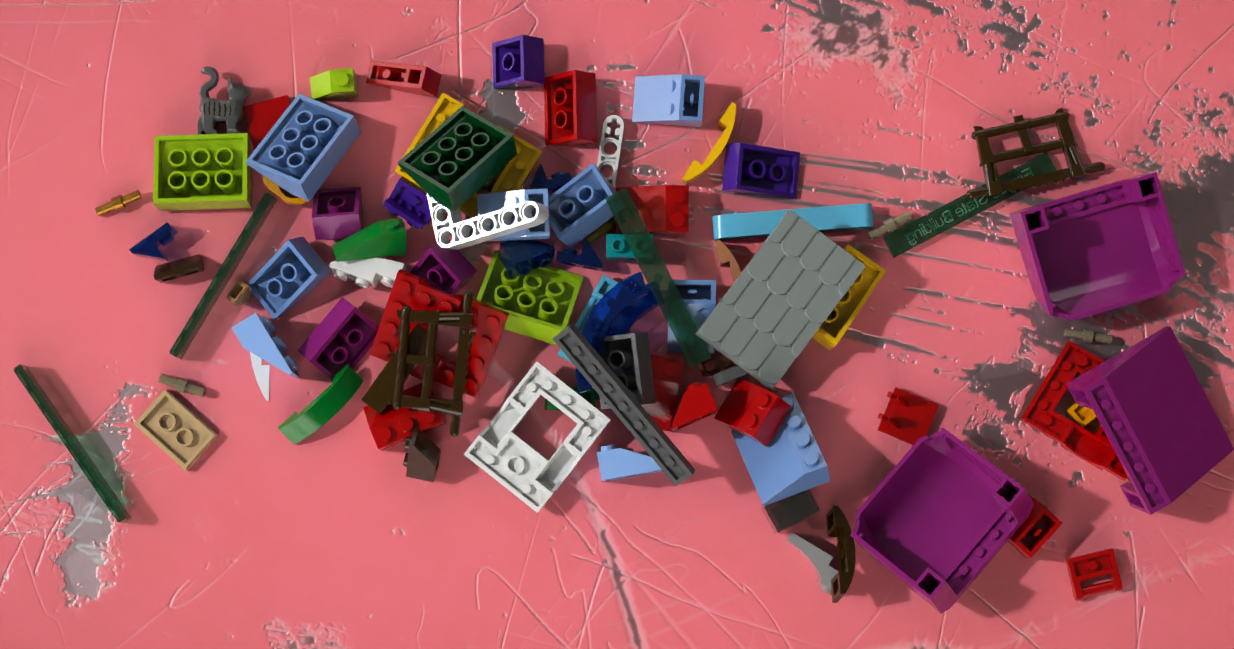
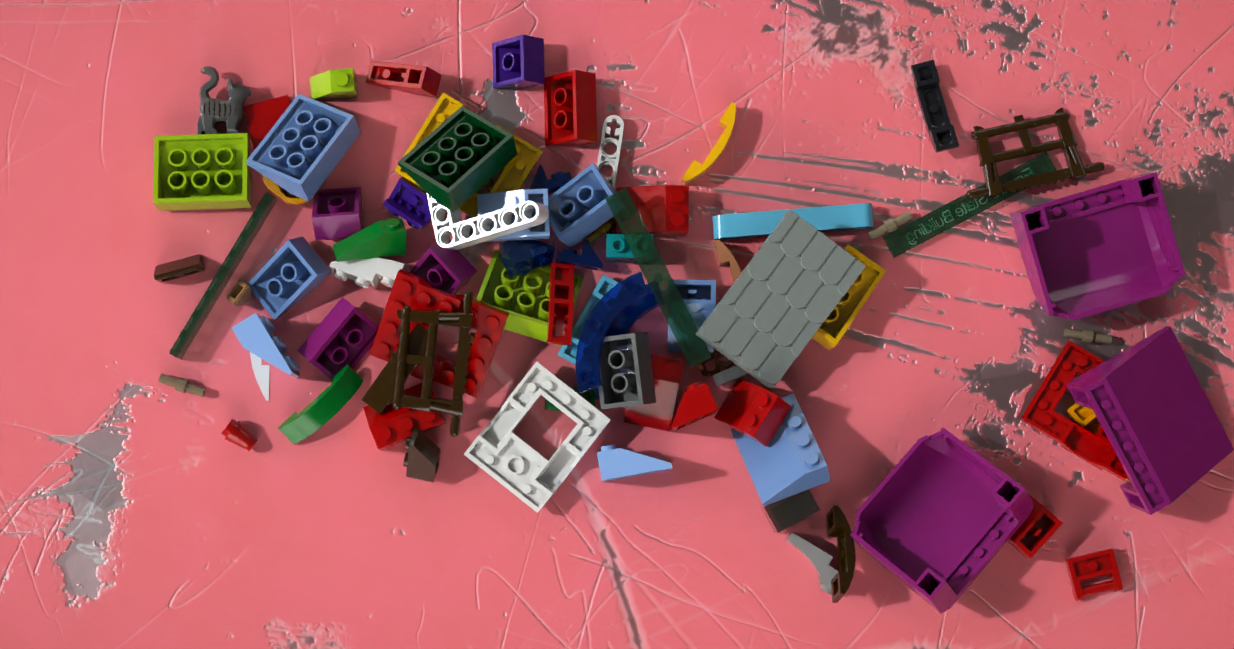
clear green tile [13,364,131,523] -> none
pearl gold bar [95,190,142,216] -> none
clear blue slope [129,222,178,261] -> none
tan tile [134,389,218,471] -> none
dark grey plate [553,323,696,486] -> none
slope [632,74,705,127] -> none
dark purple slope [722,142,800,198] -> none
red plate [877,387,939,445] -> none
none -> red cone [221,419,258,451]
none -> red slope [547,262,574,346]
none -> black slope [911,60,959,153]

